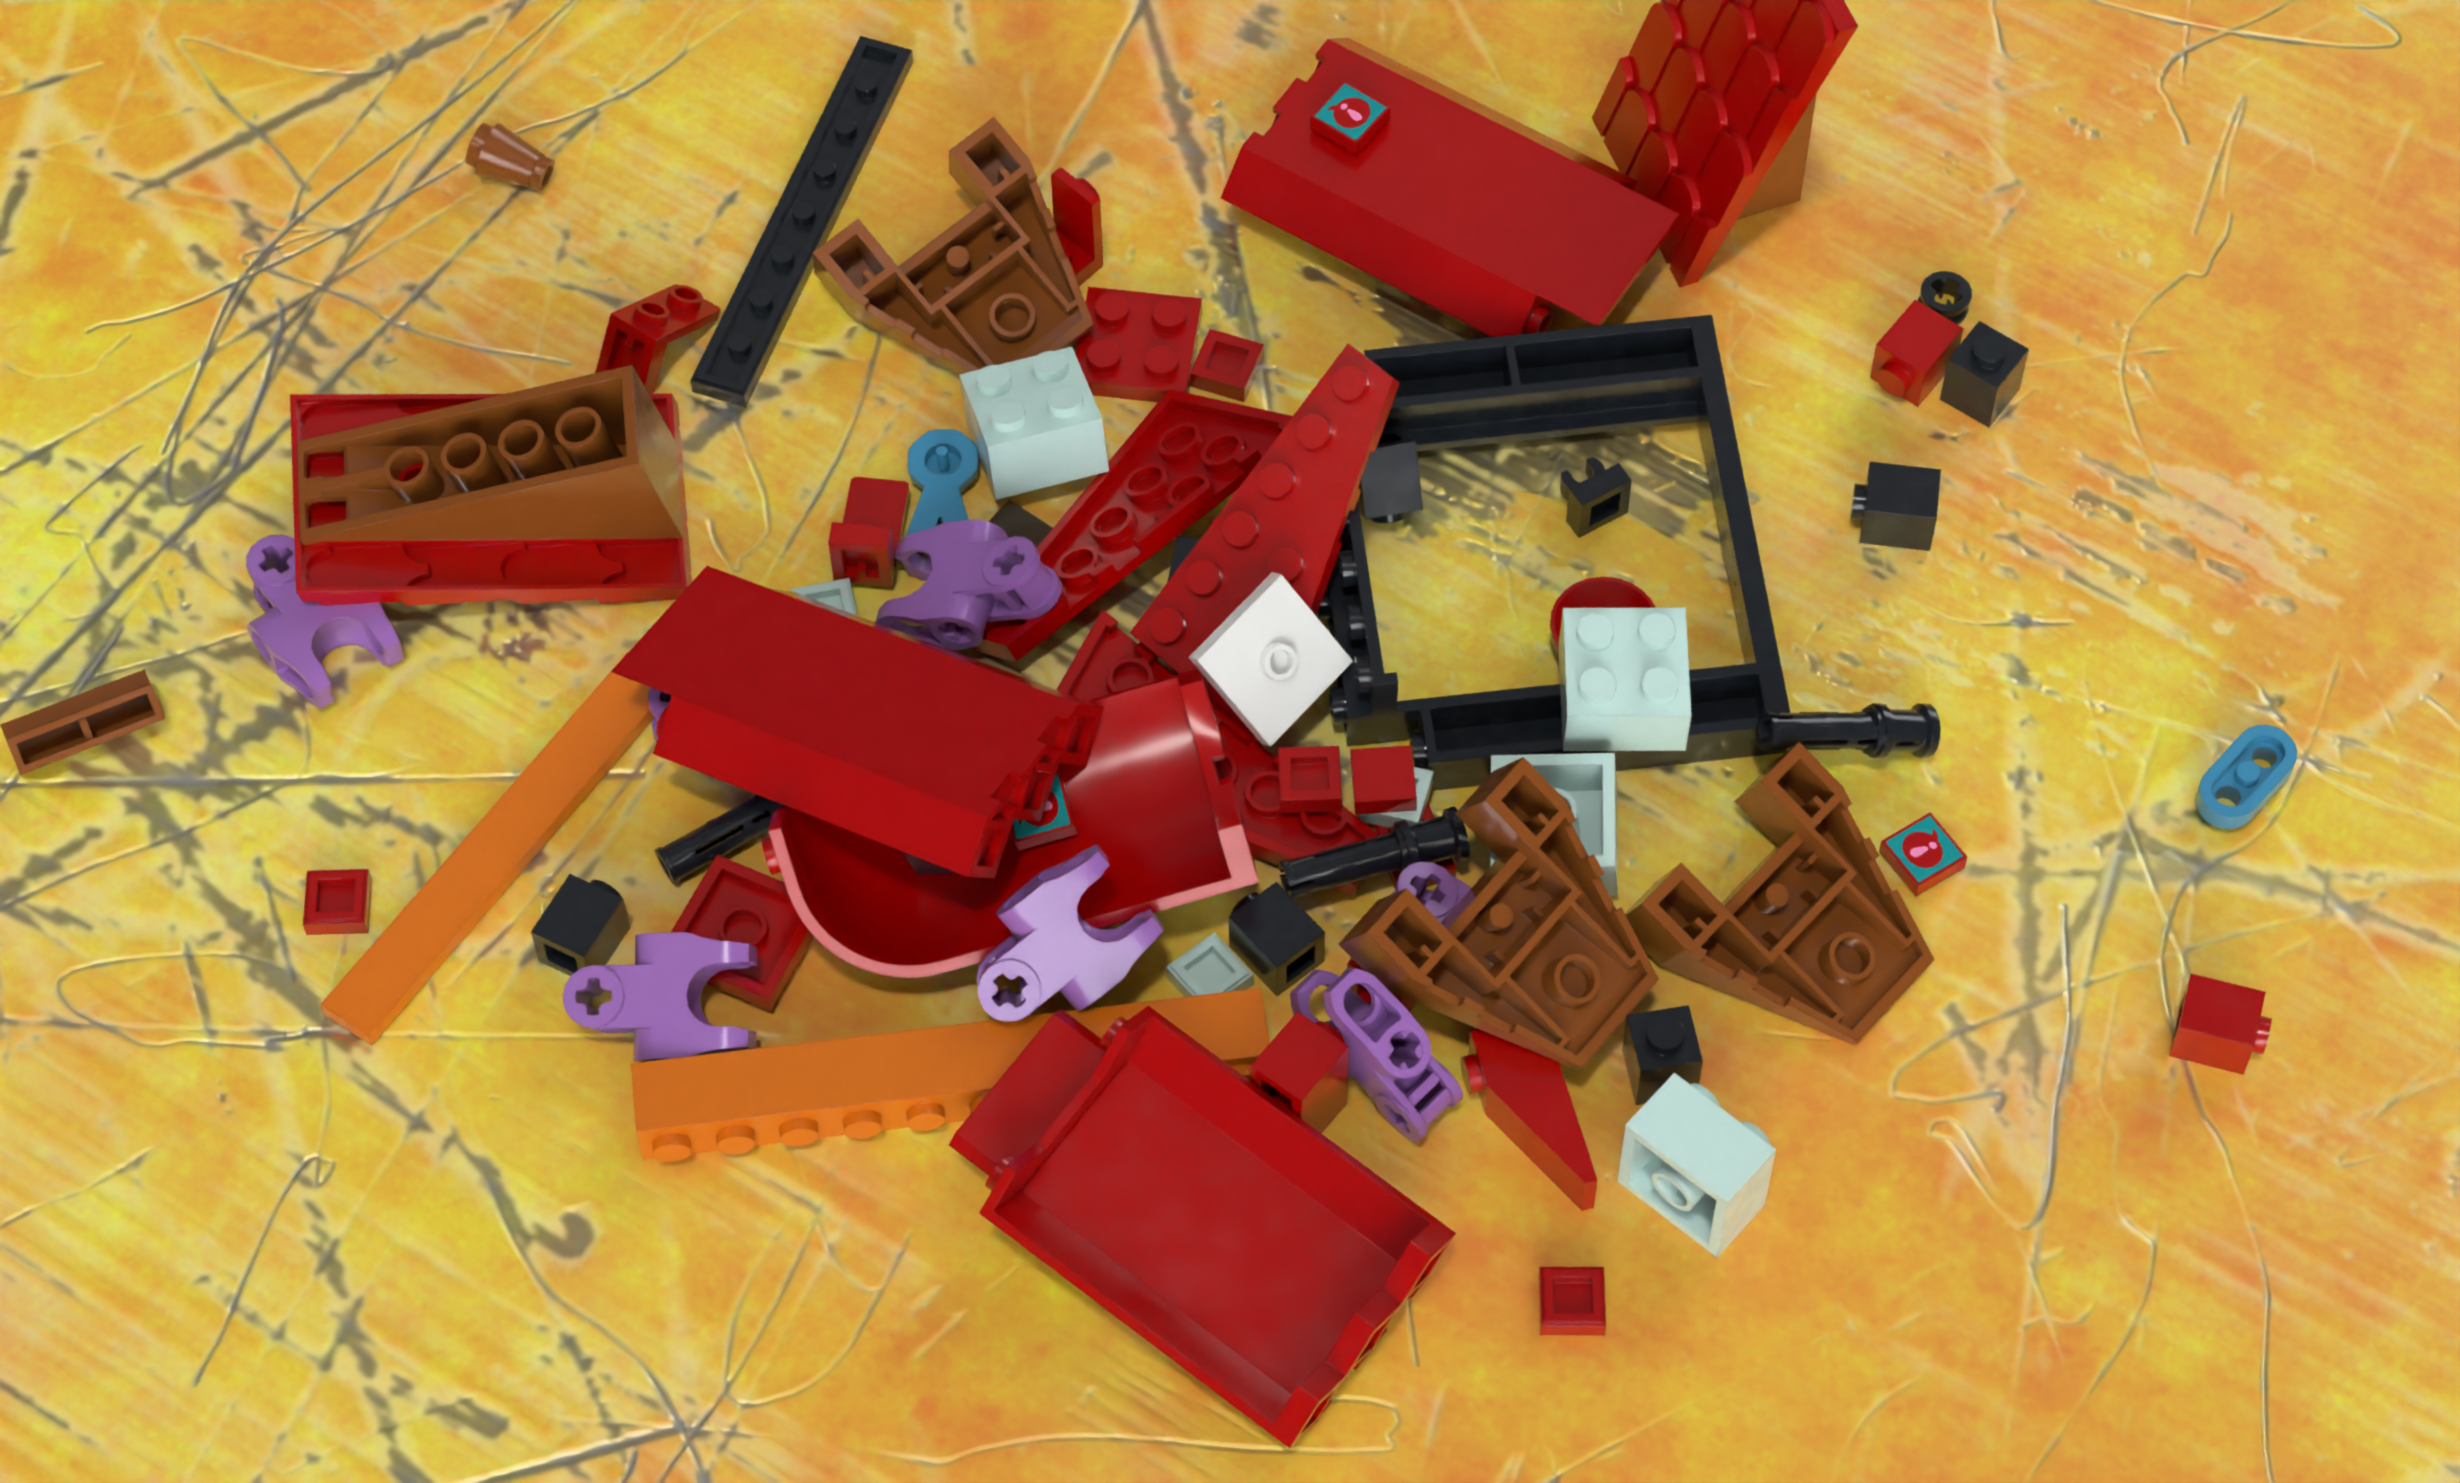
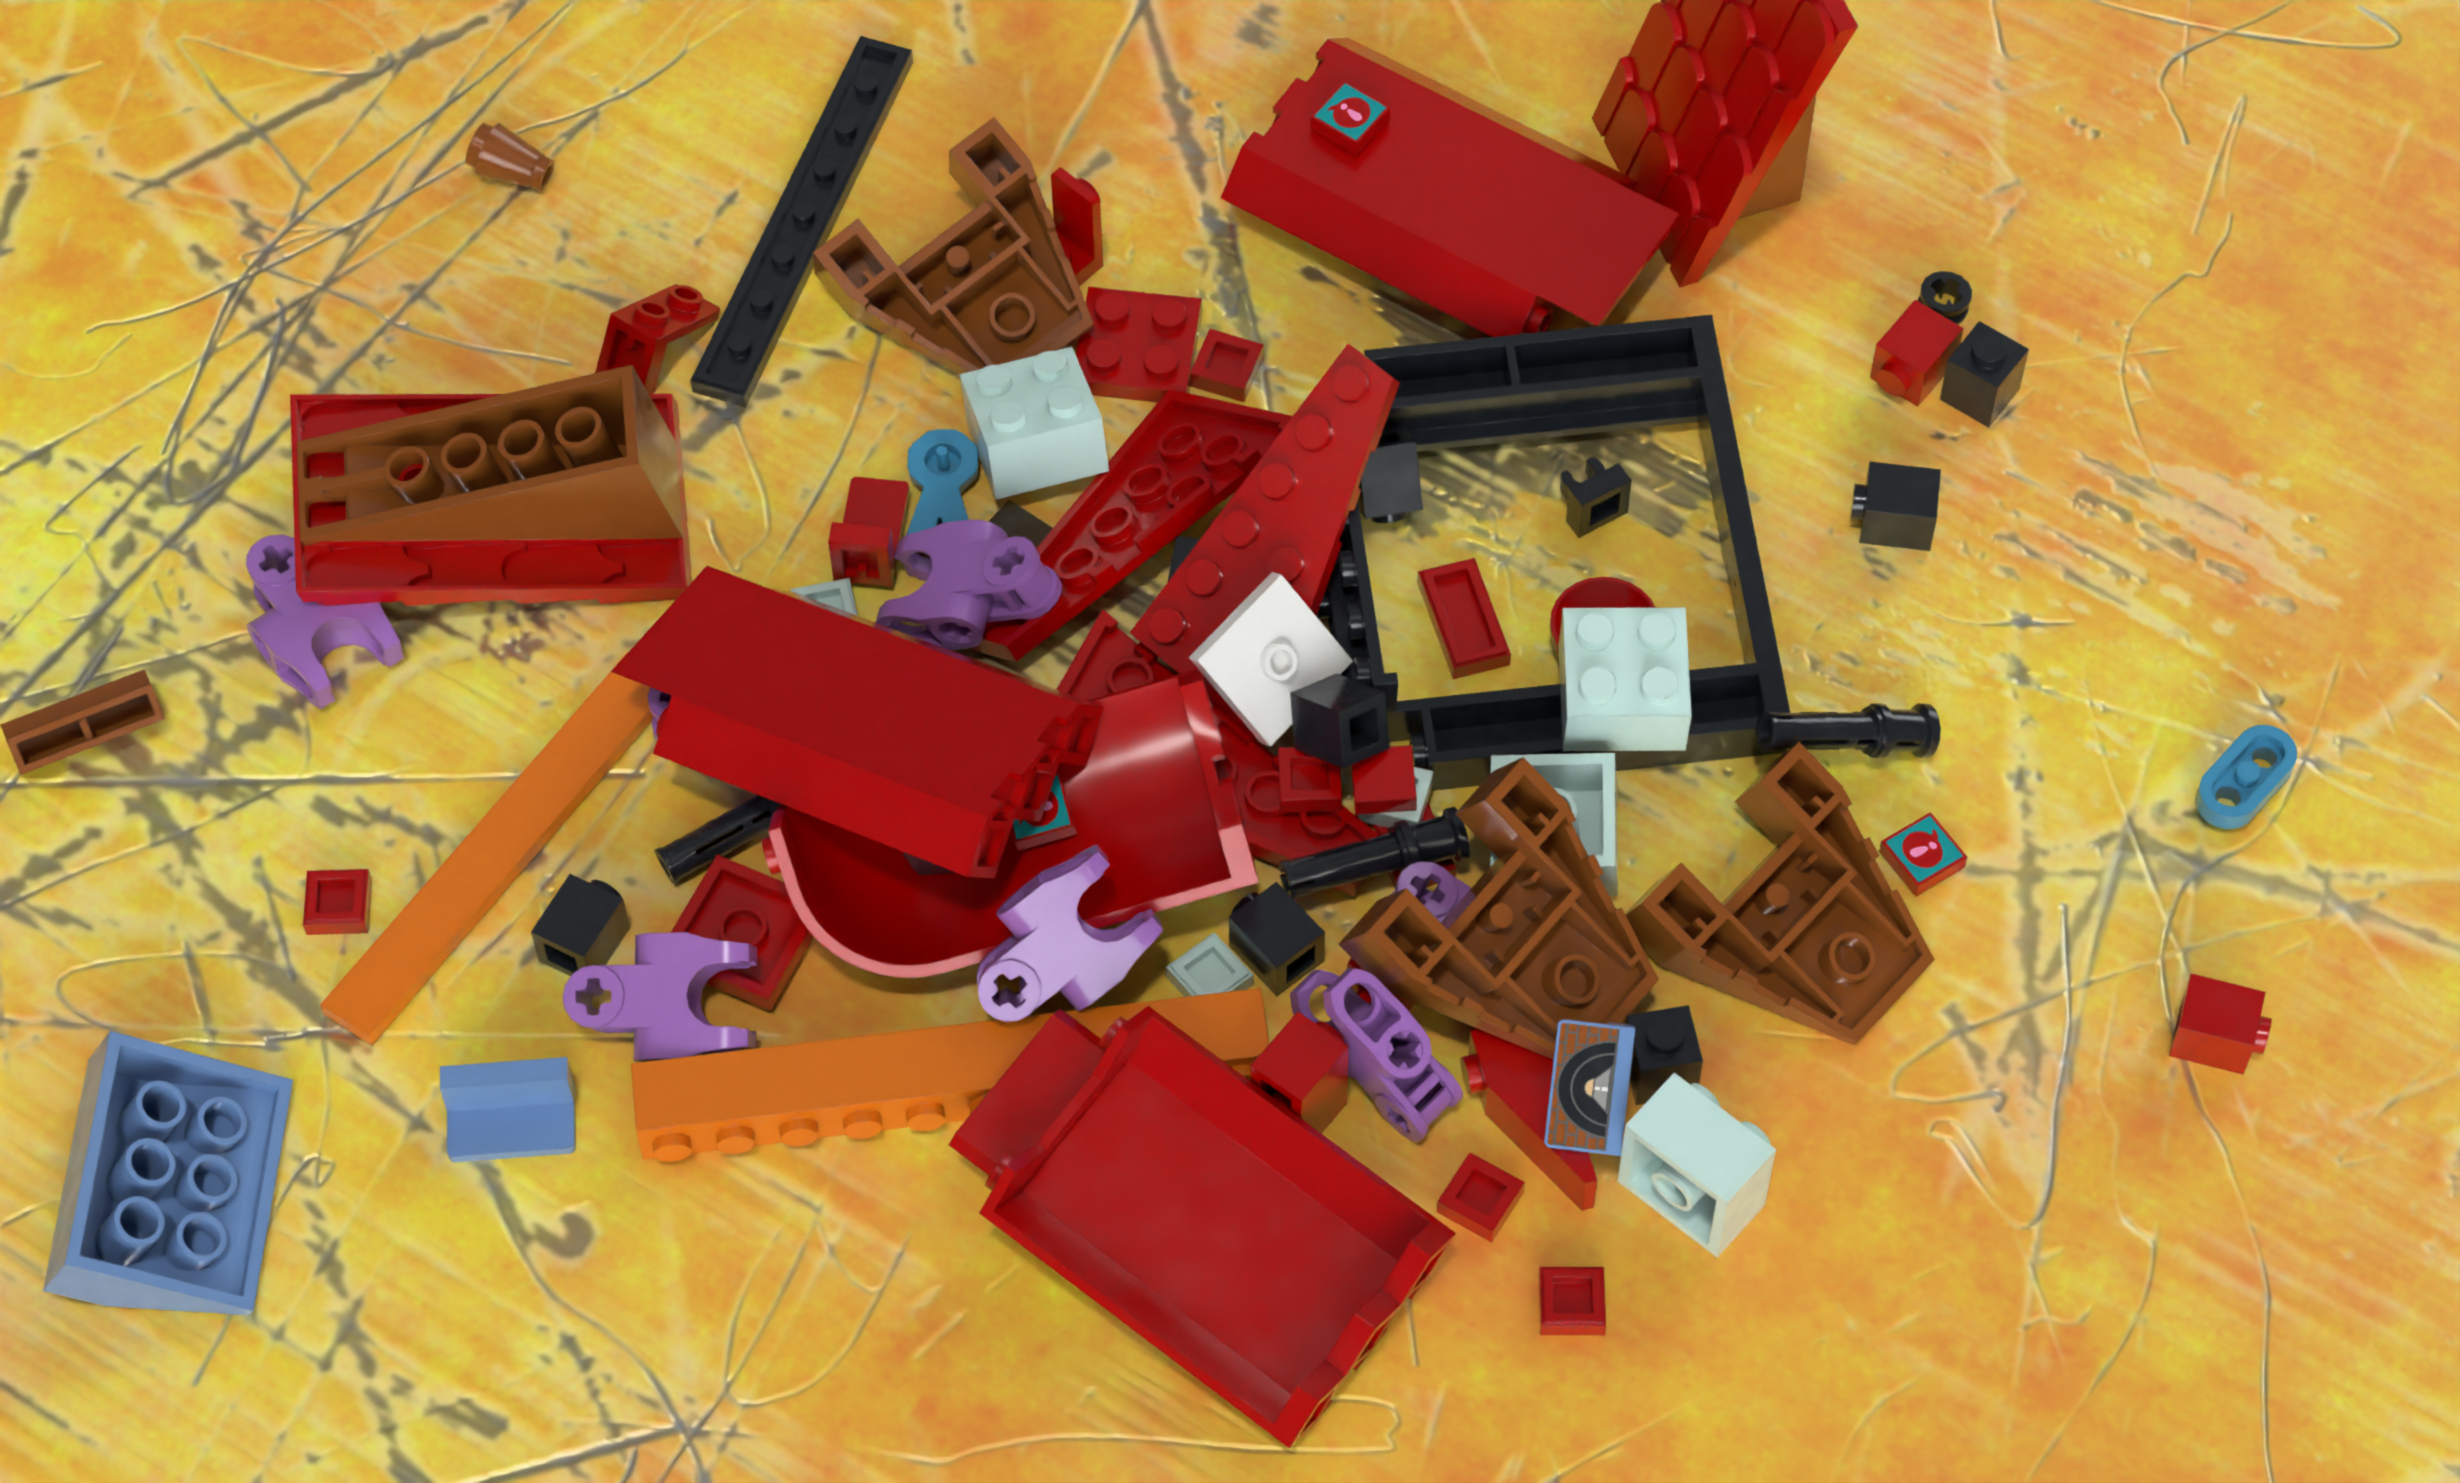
none -> medium blue slope [43,1031,293,1315]
none -> medium blue panel [440,1057,576,1162]
none -> black brick [1290,674,1390,769]
none -> red tile [1417,558,1511,680]
none -> red tile [1437,1152,1525,1243]
none -> panel [1544,1019,1635,1156]

